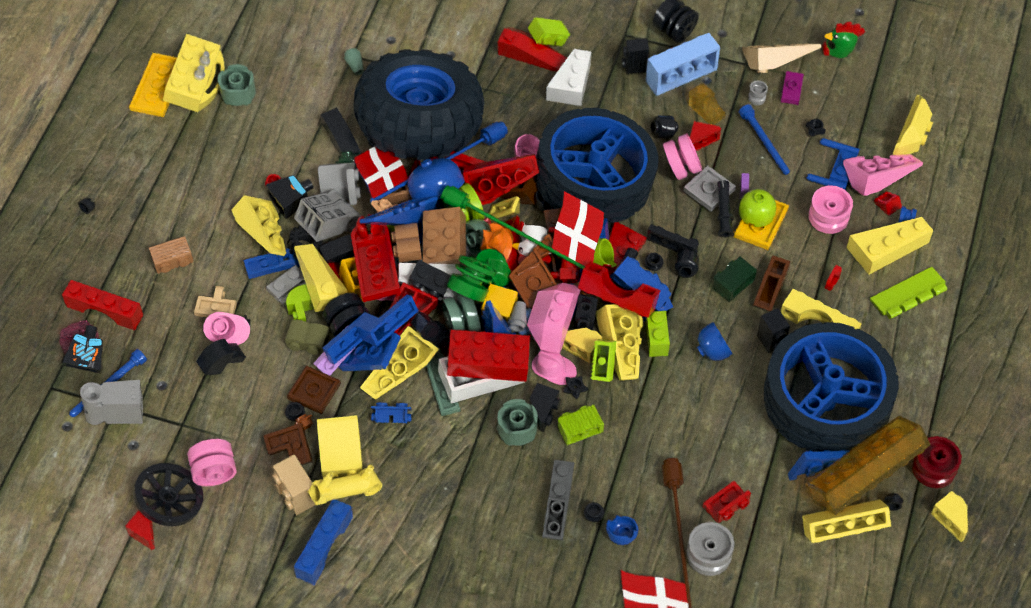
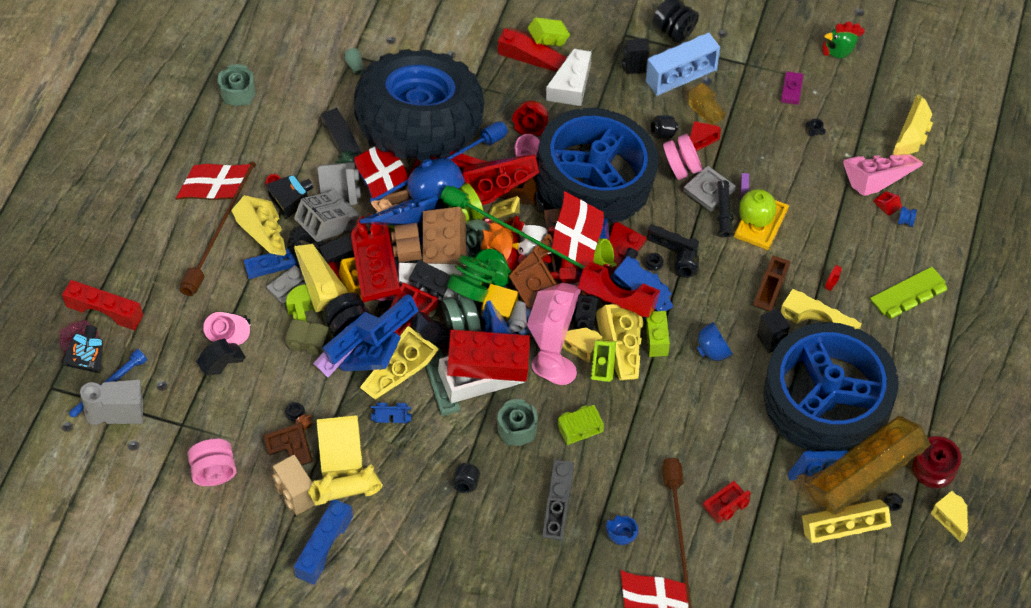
black hinge [78,197,95,214] -> none
red slope [125,504,155,550] -> none
yellow tile [129,53,177,117] -> none
black wheel [133,463,204,526] -> none
medium nougat brick [149,236,194,274] -> none
light yellow piece [163,34,225,112] -> none
tan plate [194,286,237,317] -> none
reddish brown plate [287,365,341,414] -> none
black slope [530,383,561,432] -> none
black plate [563,376,588,399] -> none
black plate [584,502,604,523] -> none
light grey wheel [686,522,734,576] -> none
clear green brick [713,256,757,302] -> none
blue piece [739,104,790,175] -> none
wedge [742,43,821,73] -> none
light grey wheel [748,80,768,105] -> none
blue plate [807,138,860,190] -> none
bright pink wheel [809,186,853,234] -> none
light yellow wedge [847,217,933,275] -> none
none -> flag [176,162,256,296]
none -> black head [452,463,480,493]
none -> red cylinder [512,101,549,137]

